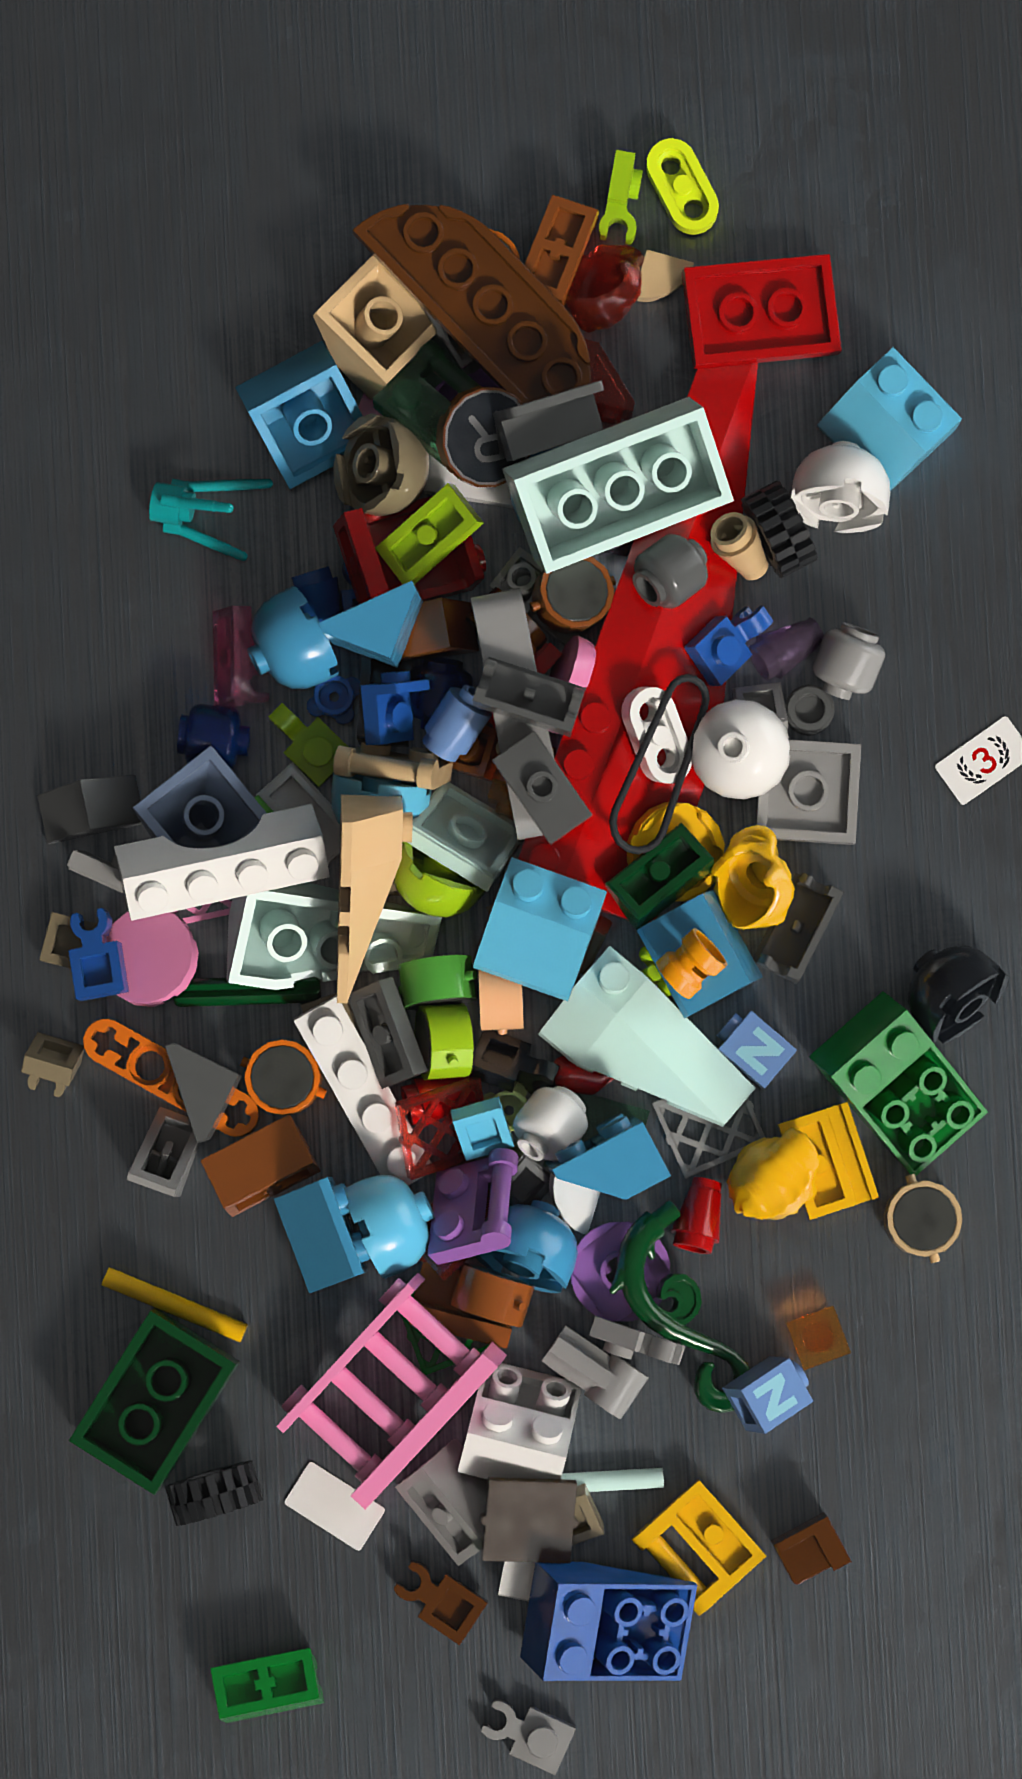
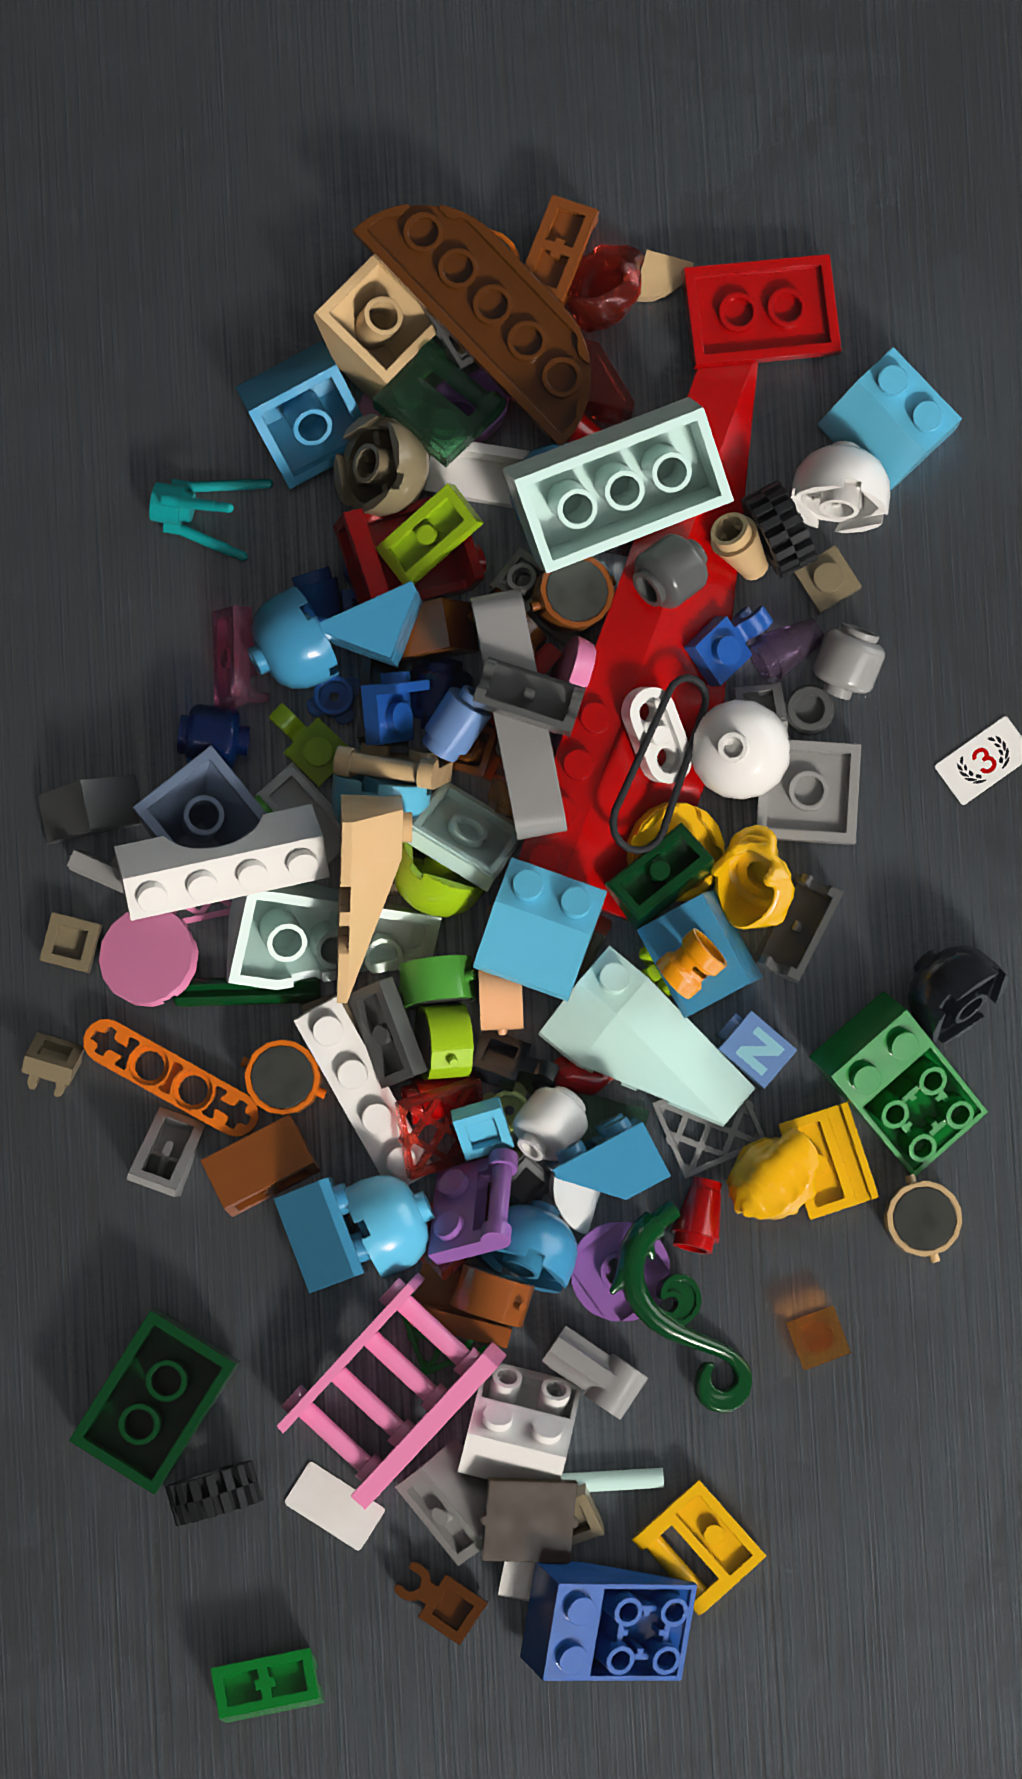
blue plate [68,908,129,1001] -> none
yellow bar [102,1267,248,1343] -> none
dark grey slope [165,1043,242,1143] -> none
black tile [436,386,530,487] -> none
light grey plate [481,1698,576,1775] -> none
dark grey panel [492,380,604,462] -> none
dark grey plate [492,731,592,845] -> none
light grey plate [589,1316,685,1365] -> none
lime plate [599,150,643,245] -> none
neon yellow plate [646,138,719,235] -> none
medium blue brick [722,1356,814,1434] -> none
reddish brown panel [771,1512,852,1585] -> none
none -> dark tan plate [792,545,862,615]

